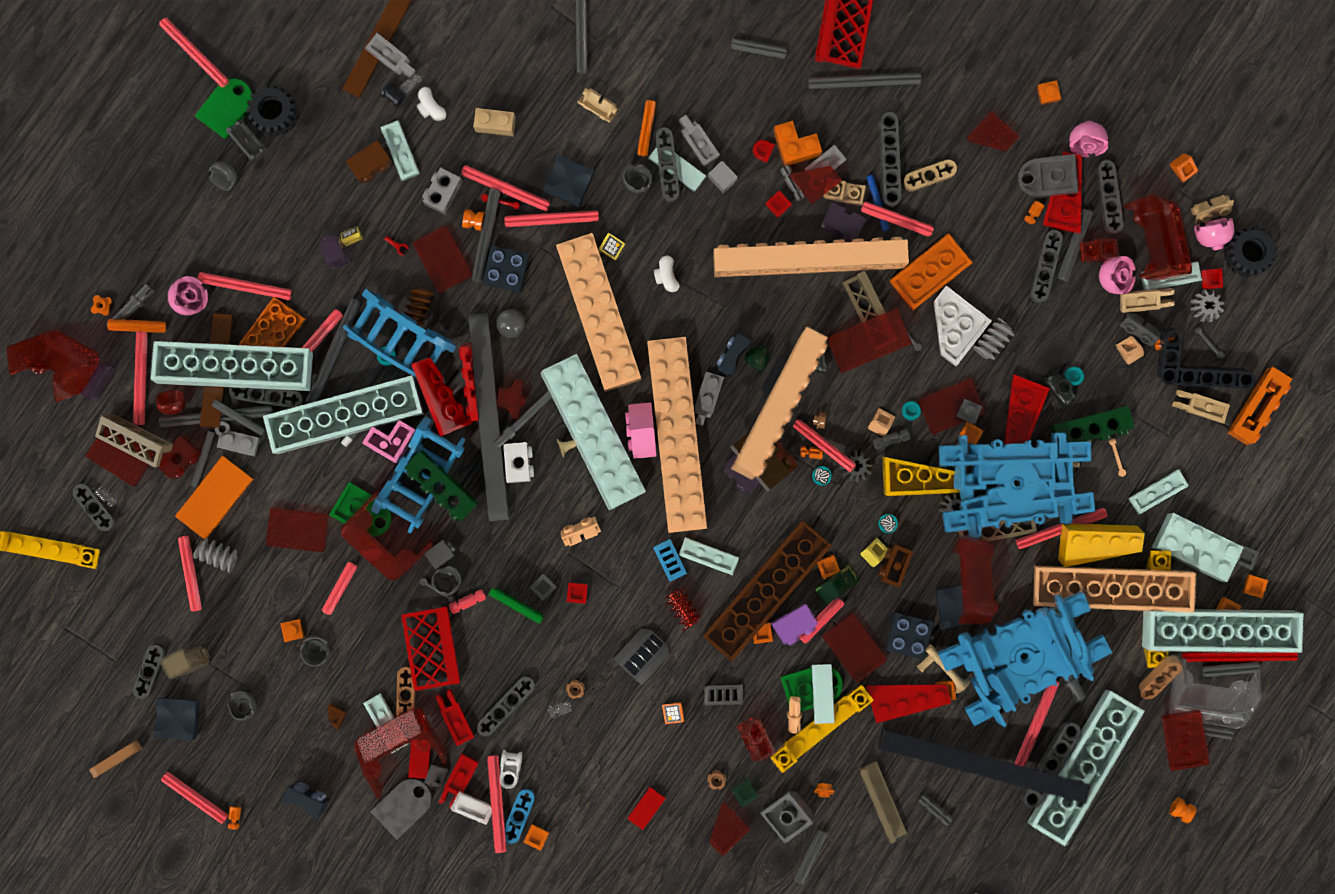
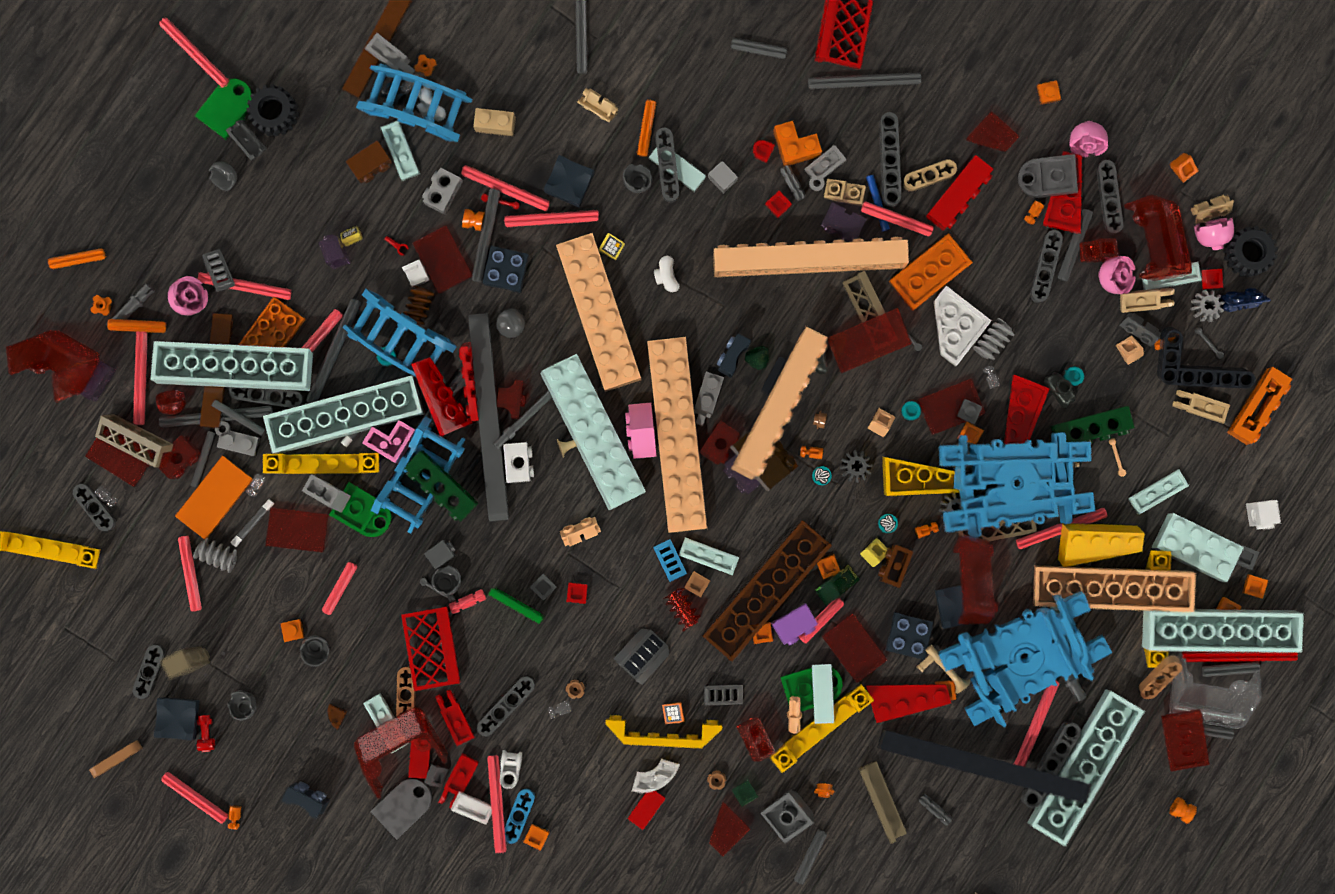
clear red windscreen [340,490,433,580] -> none
light grey hinge [680,115,720,166] -> none
clear red wing [789,166,842,205] -> none
coral axle [793,419,856,472] -> none
dark grey axle [873,429,910,450] -> none
none -> orange axle [48,249,106,269]
none -> red bar [197,715,215,752]
none -> dark grey slope [202,249,235,292]
none -> dark grey bar [230,499,275,547]
none -> clear piece [246,473,266,497]
none -> yellow slope [263,453,379,474]
none -> light grey brick [302,474,351,513]
none -> dark azure fence [356,64,472,142]
none -> white panel [402,260,430,288]
none -> orange plate [414,55,436,77]
none -> yellow slope [605,715,722,748]
none -> white tile [632,759,680,793]
none -> medium nougat plate [684,571,710,597]
none -> clear red brick [699,420,740,466]
none -> orange piece [915,522,939,539]
none -> red brick [926,155,993,231]
none -> clear piece [984,366,1000,389]
none -> dark blue hinge [1220,288,1271,312]
none -> white brick [1246,500,1281,529]

